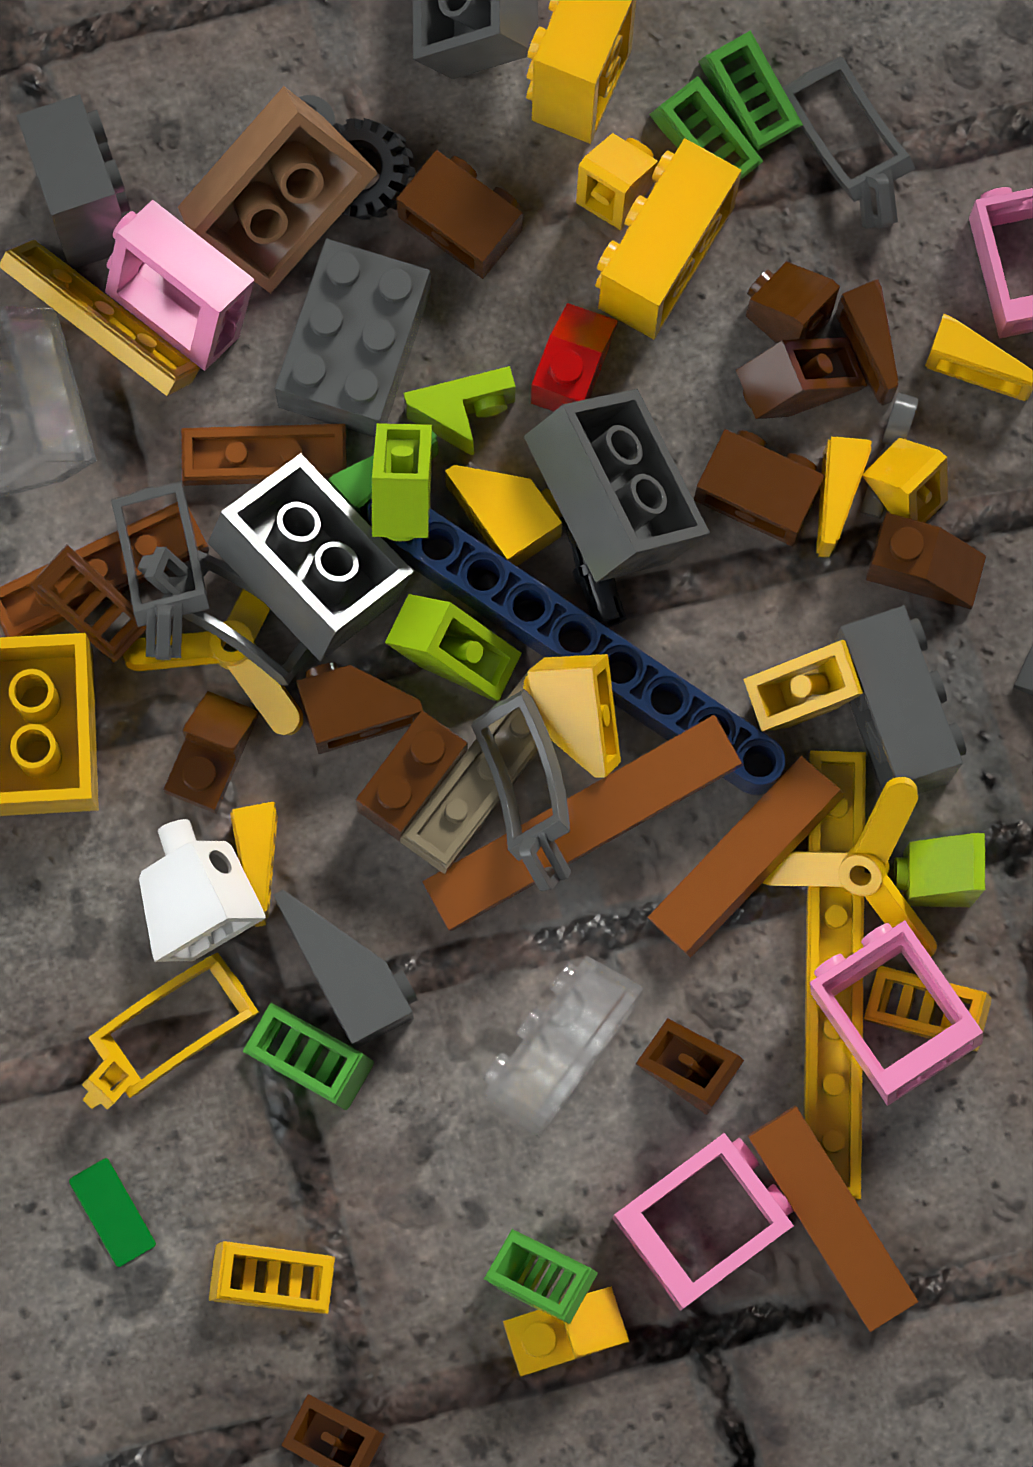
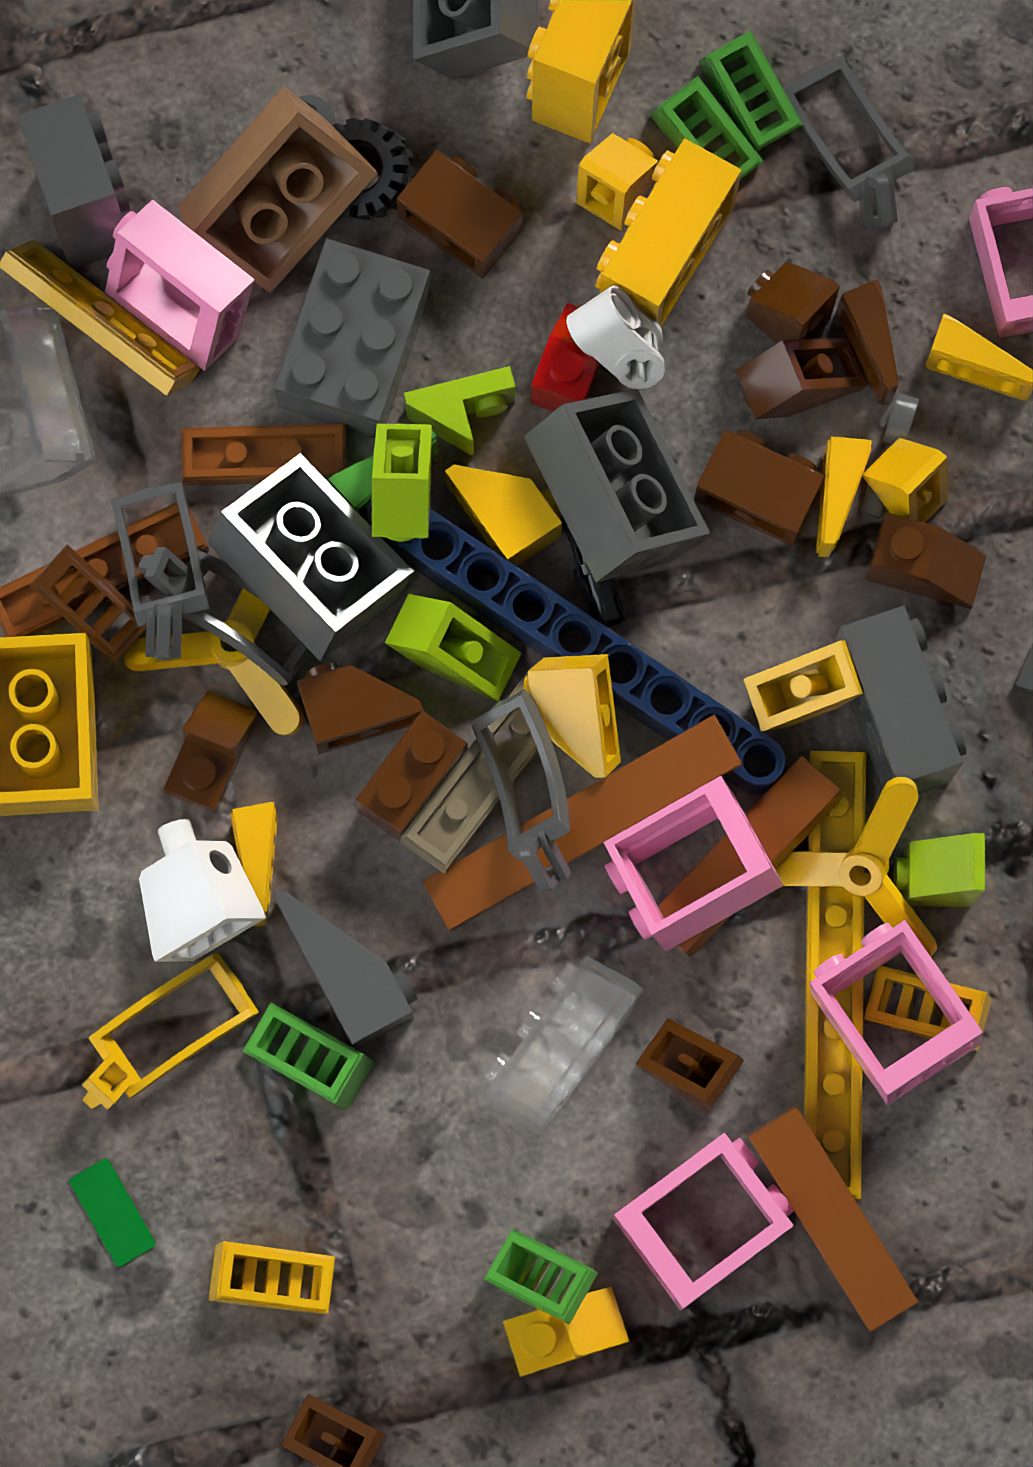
none -> white piece [566,285,665,389]
none -> bright pink window [603,776,784,952]

